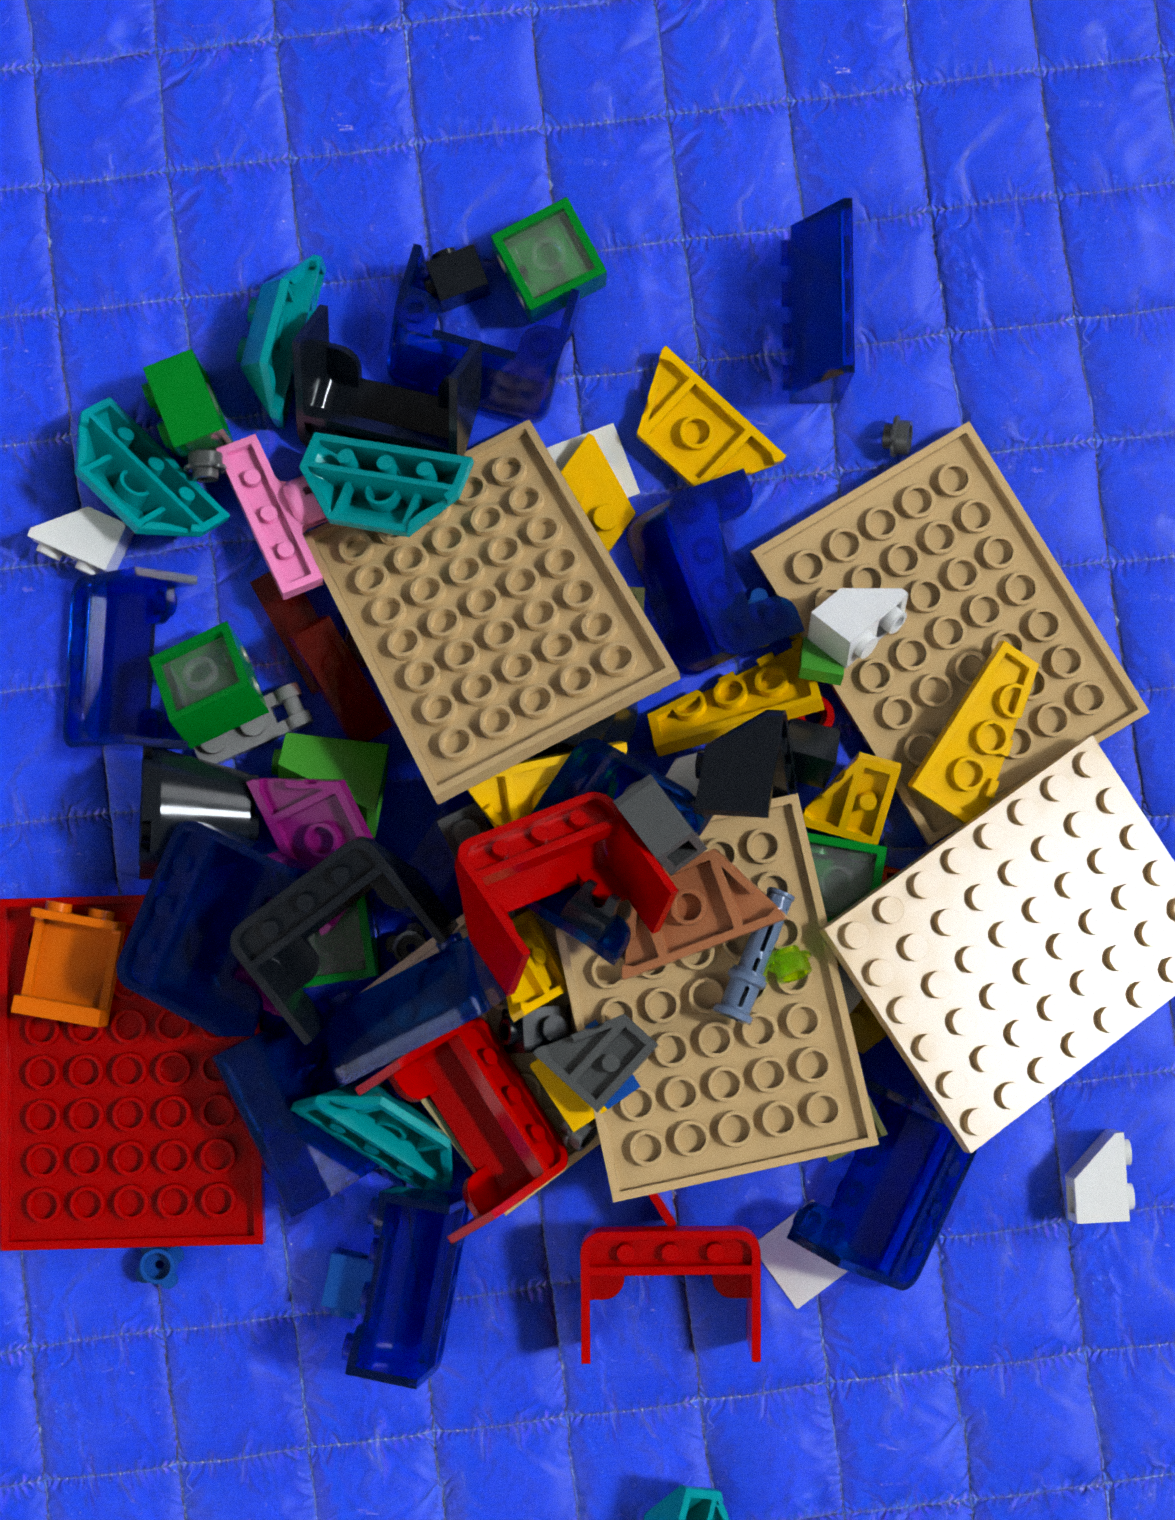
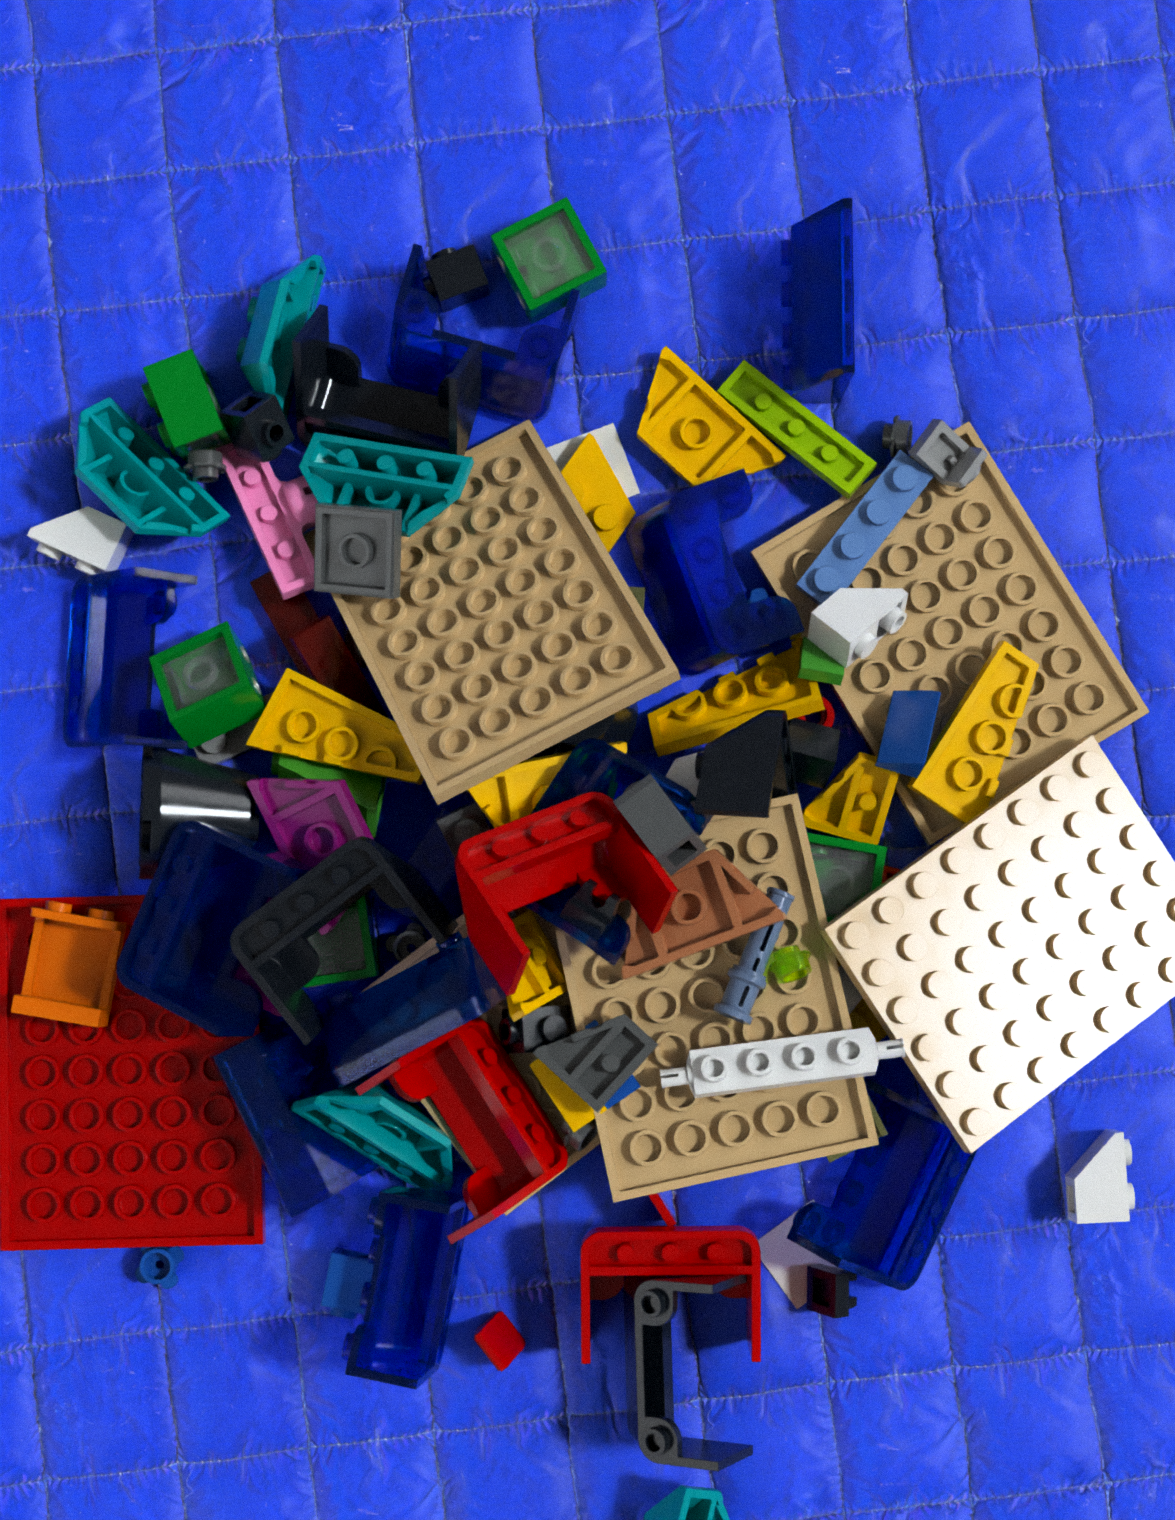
none -> black brick [218,390,295,462]
none -> yellow wing [246,668,424,785]
none -> dark grey tile [314,502,402,599]
none -> red slope [474,1311,526,1372]
none -> black windscreen [623,1274,753,1471]
none -> white plate [660,1027,905,1098]
none -> lime plate [717,360,877,500]
none -> medium blue plate [795,450,935,605]
none -> black tile [807,1264,857,1319]
none -> blue slope [875,690,941,778]
none -> light grey bracket [908,419,988,488]

